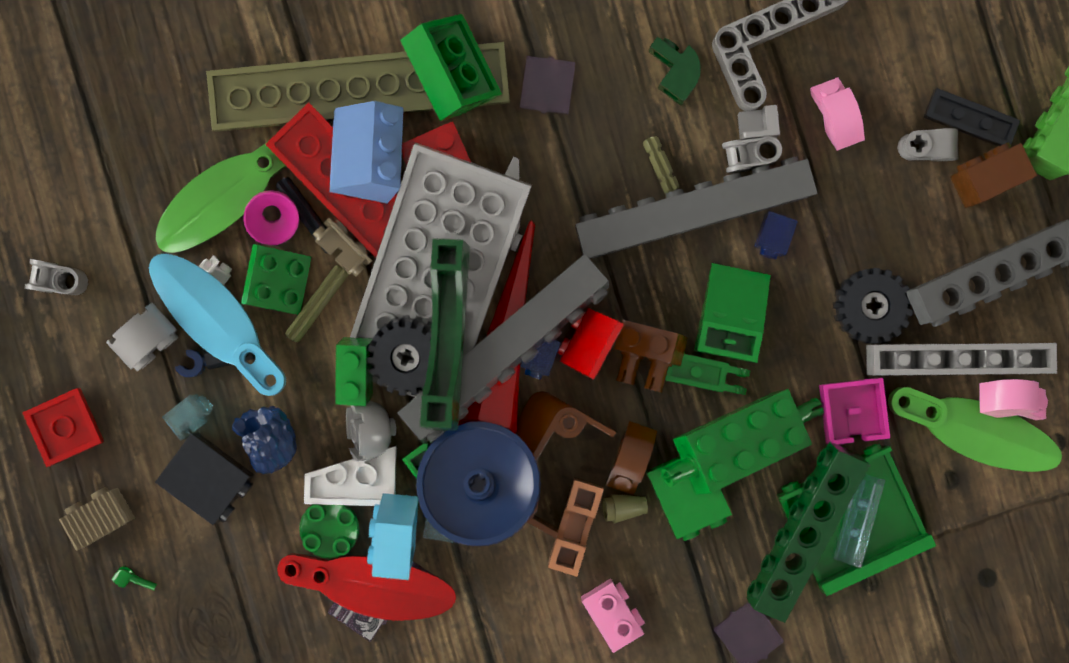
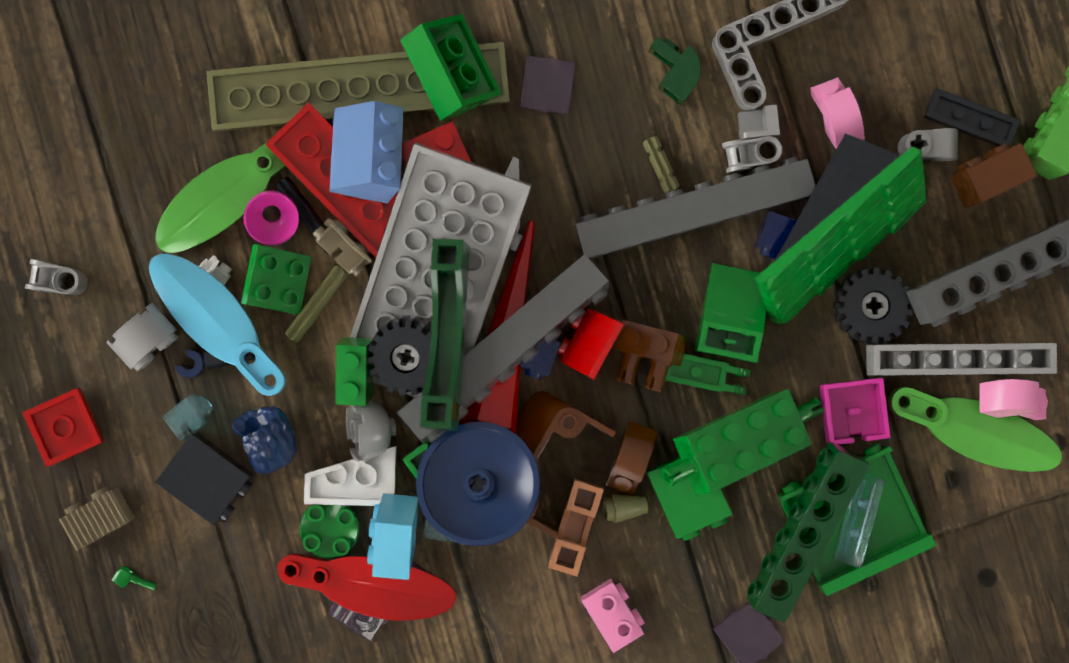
none -> green piece [755,134,927,325]

